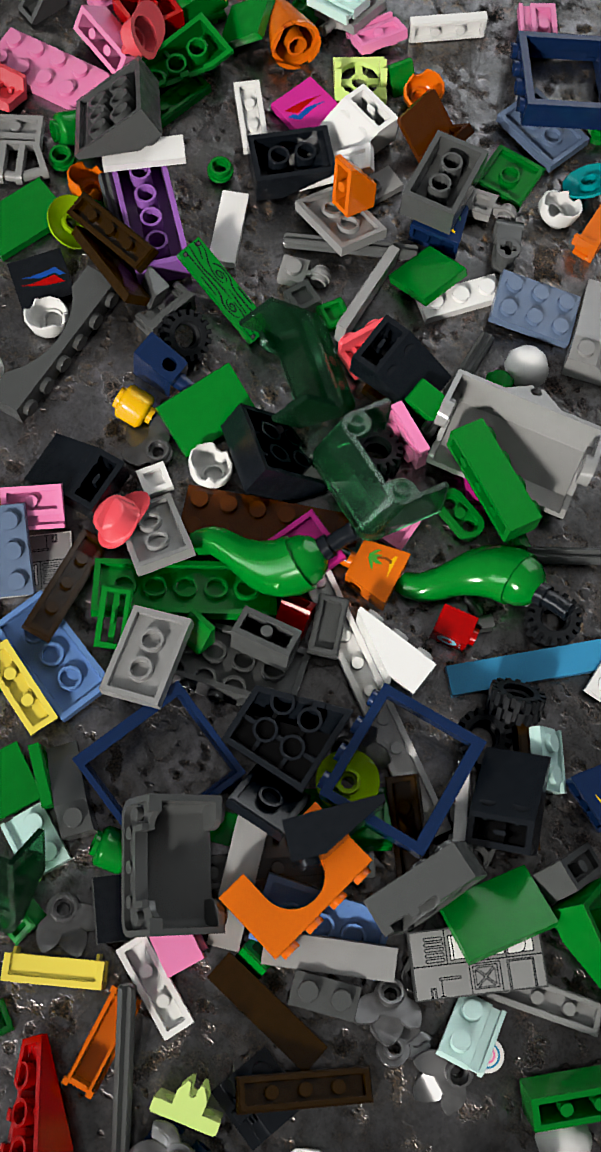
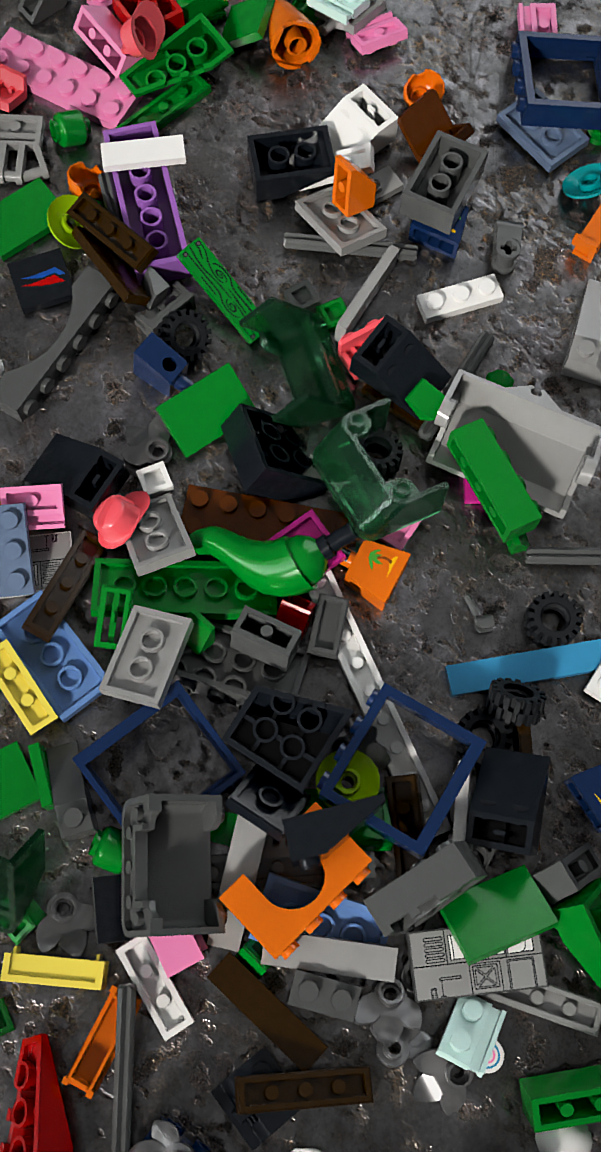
light aqua plate [0,802,73,883] -> none
white hair [23,296,70,338] -> none
green plate [48,144,75,171] -> none
dark grey slope [75,56,162,160] -> none
yellow head [112,385,156,428] -> none
yellowish green piece [149,1073,224,1137] -> none
white hair [188,442,234,489] -> none
green plate [207,156,234,183] -> none
white tile [210,190,250,268] -> none
white plate [233,80,268,155] -> none
dark pink tile [271,76,338,130] -> none
light grey plate [277,254,331,288] -> none
yellowish green piece [333,56,388,104] -> none
white slope [355,607,437,698] -> none
green slope [386,57,414,98] -> none
bright pink plate [387,400,430,470] -> none
green tile [388,245,467,306] -> none
green animal [395,544,575,621] -> none
white tile [408,11,488,43] -> none
red brick [429,603,480,652] -> none
green plate [435,488,484,542] -> none
light grey plate [466,188,517,223] -> none
green tile [475,144,546,212] -> none
sand blue plate [488,269,581,349] -> none
white hair [504,345,549,389] -> none
light aqua plate [529,725,567,795] -> none
white hair [538,190,583,229] -> none

